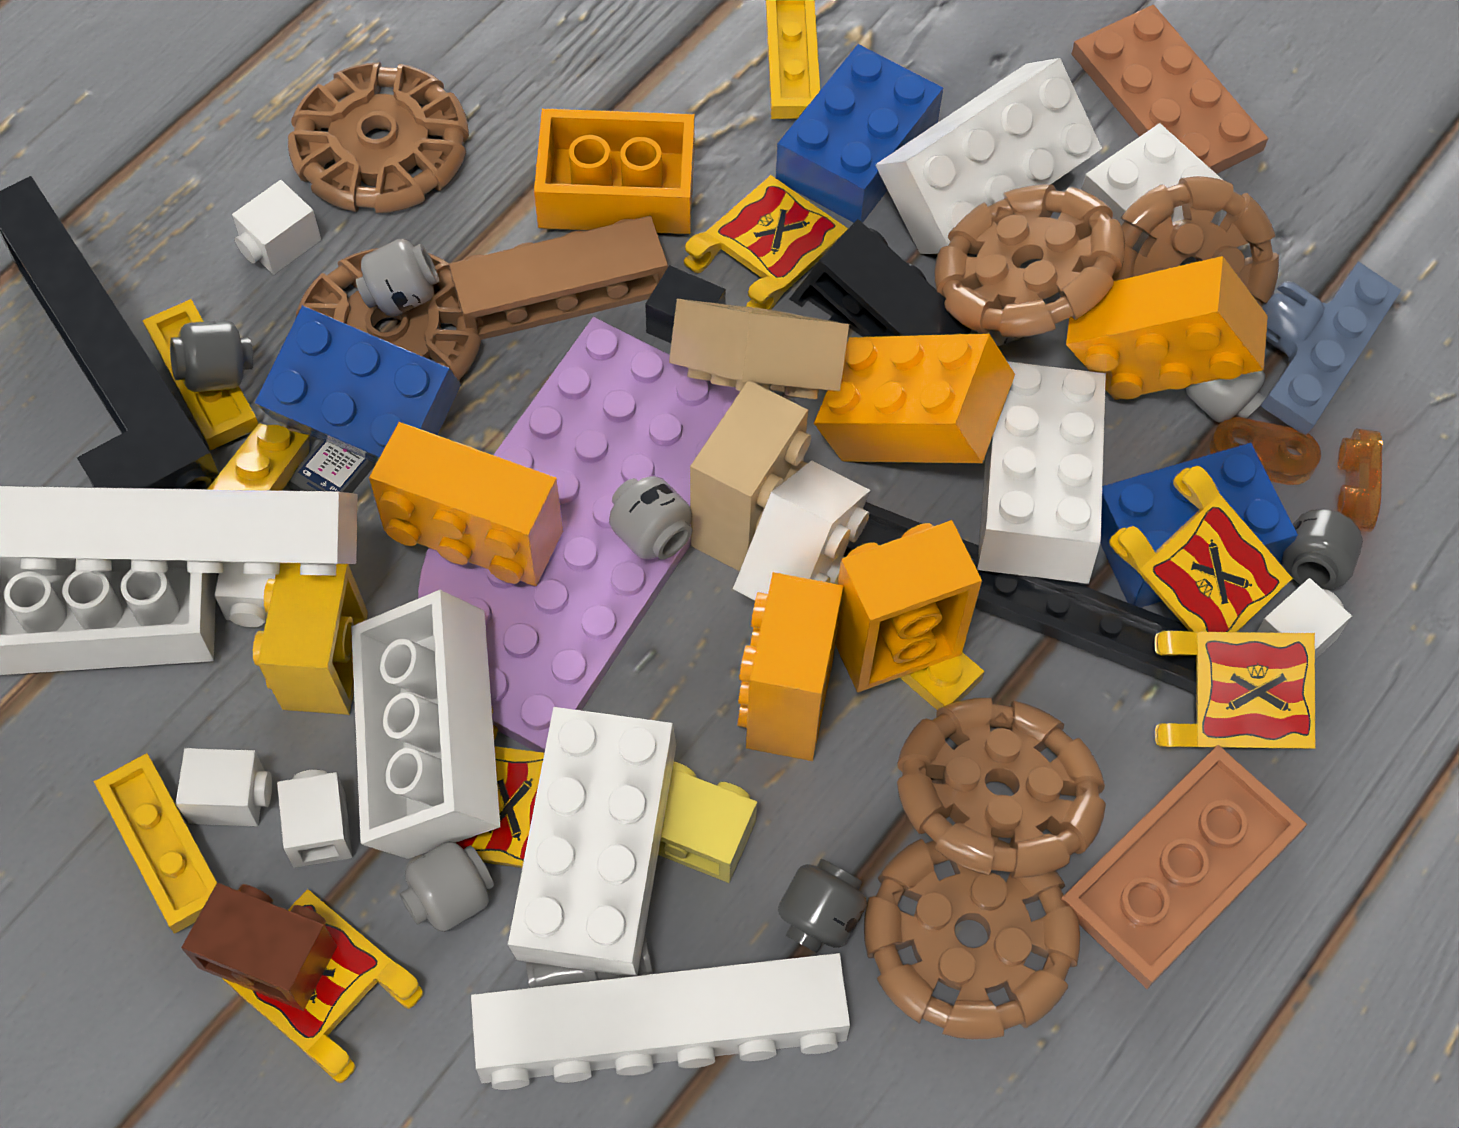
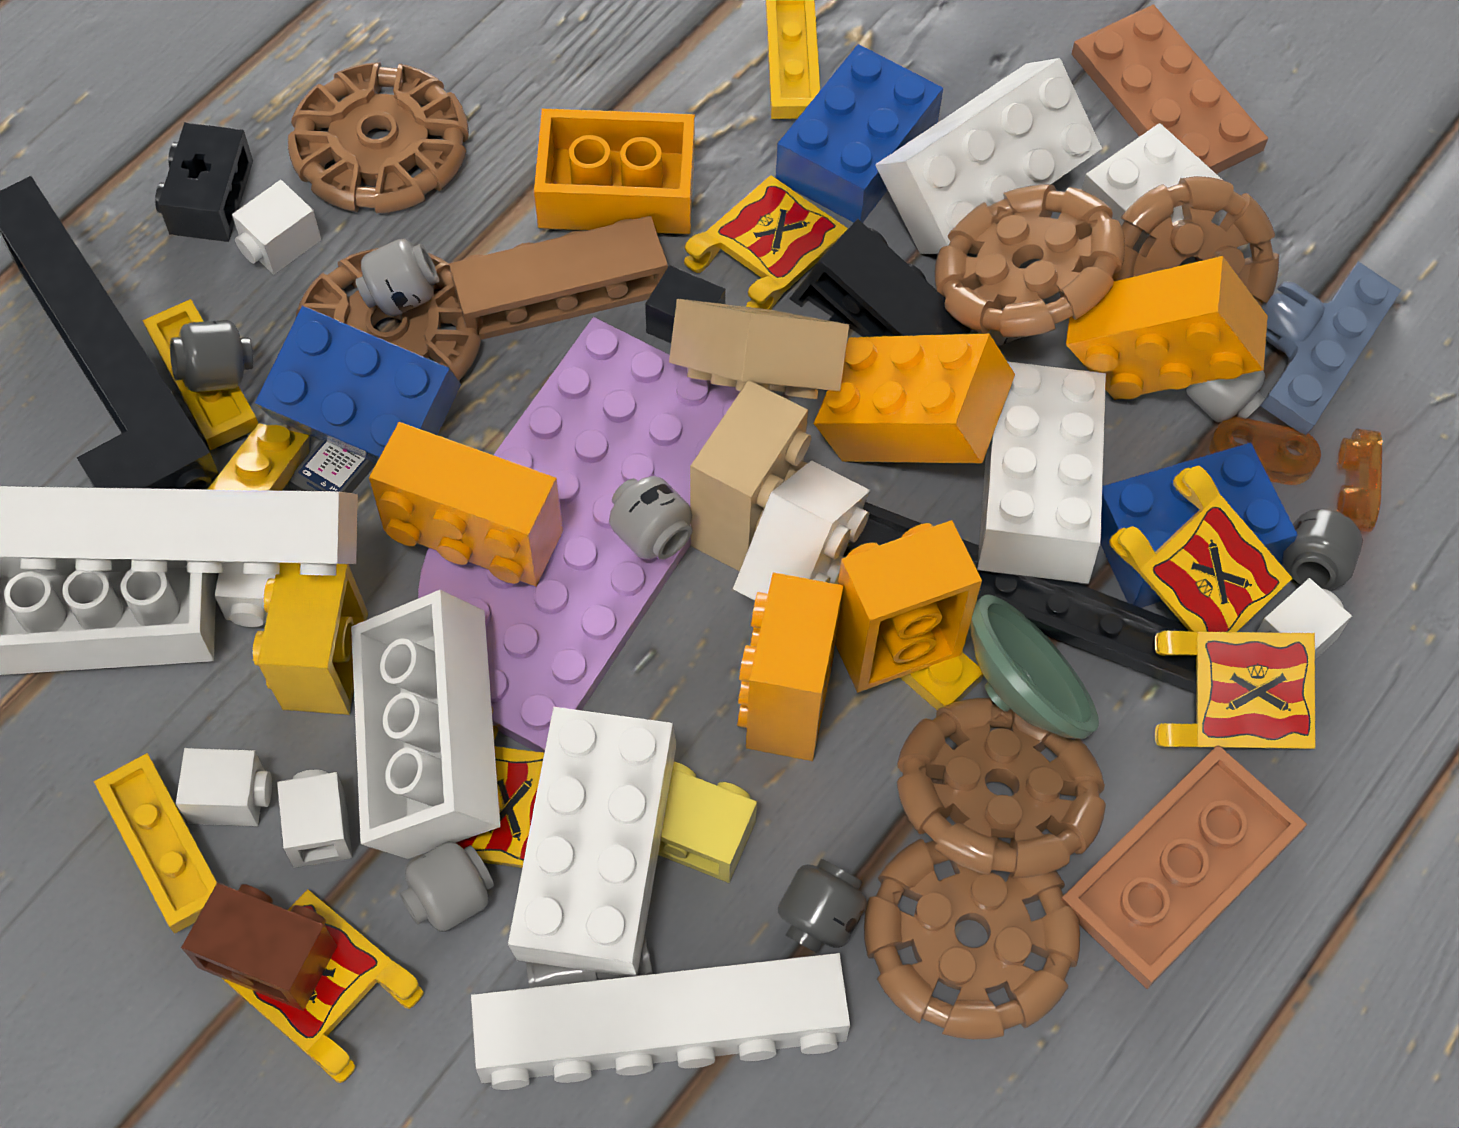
none -> black brick [155,122,253,242]
none -> sand green dish [970,595,1099,739]

